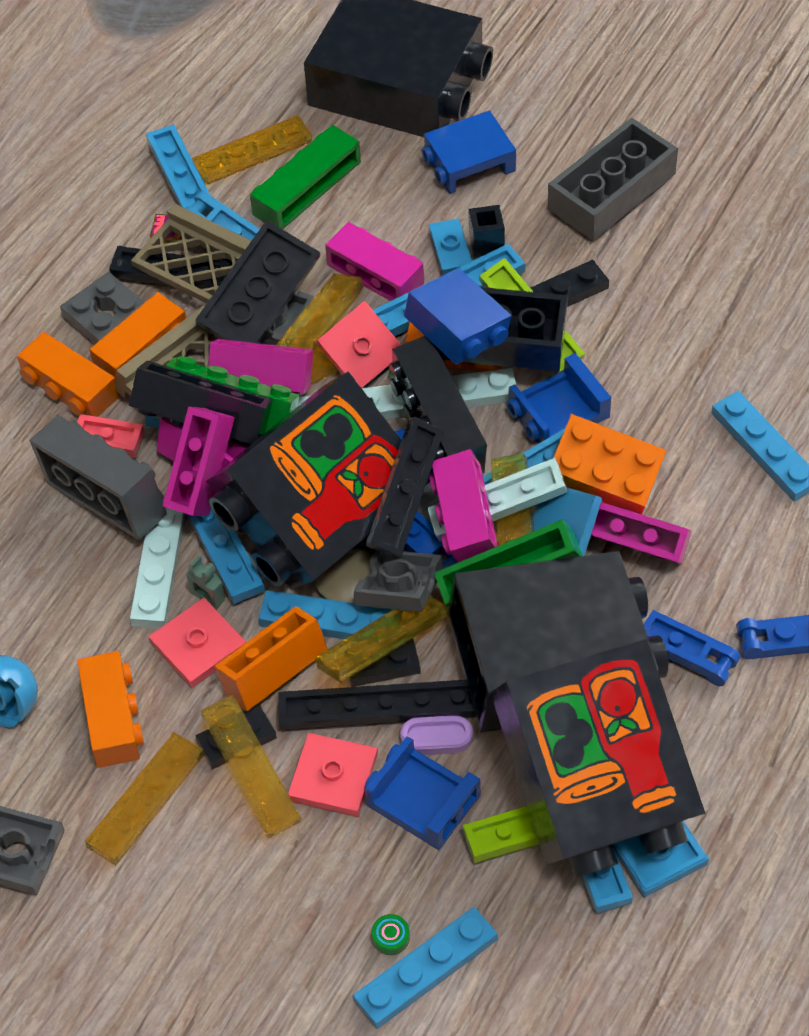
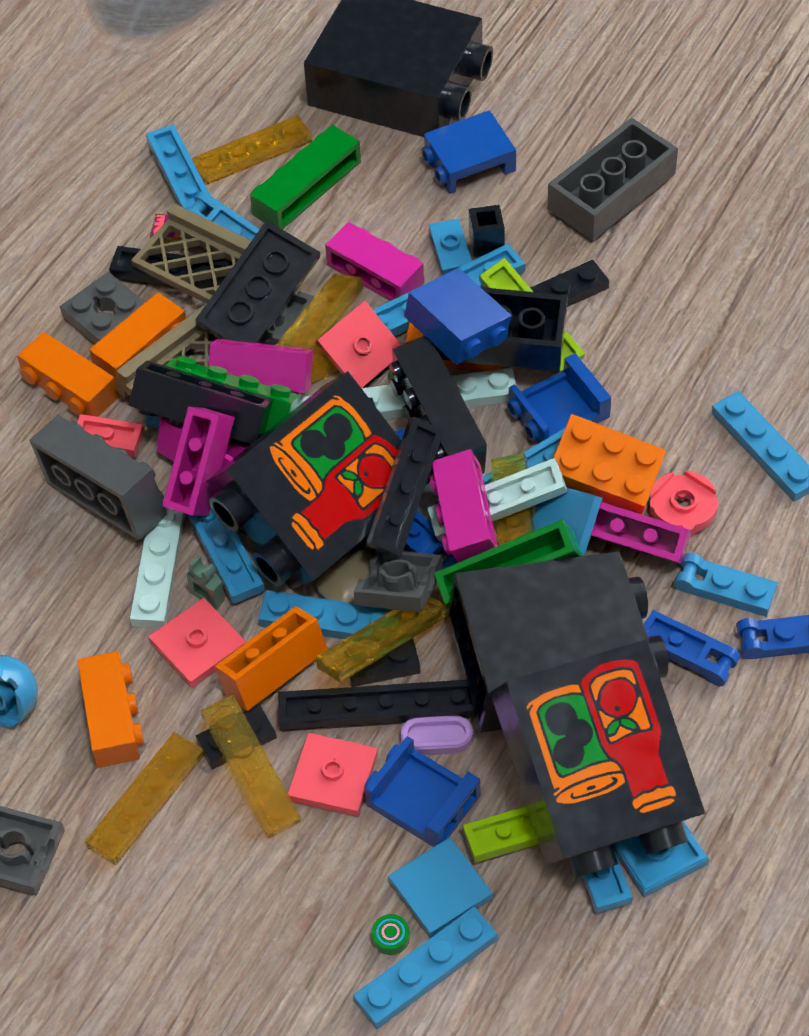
none -> dark azure tile [388,837,493,938]
none -> coral plate [649,471,718,537]
none -> dark azure plate [674,553,778,617]

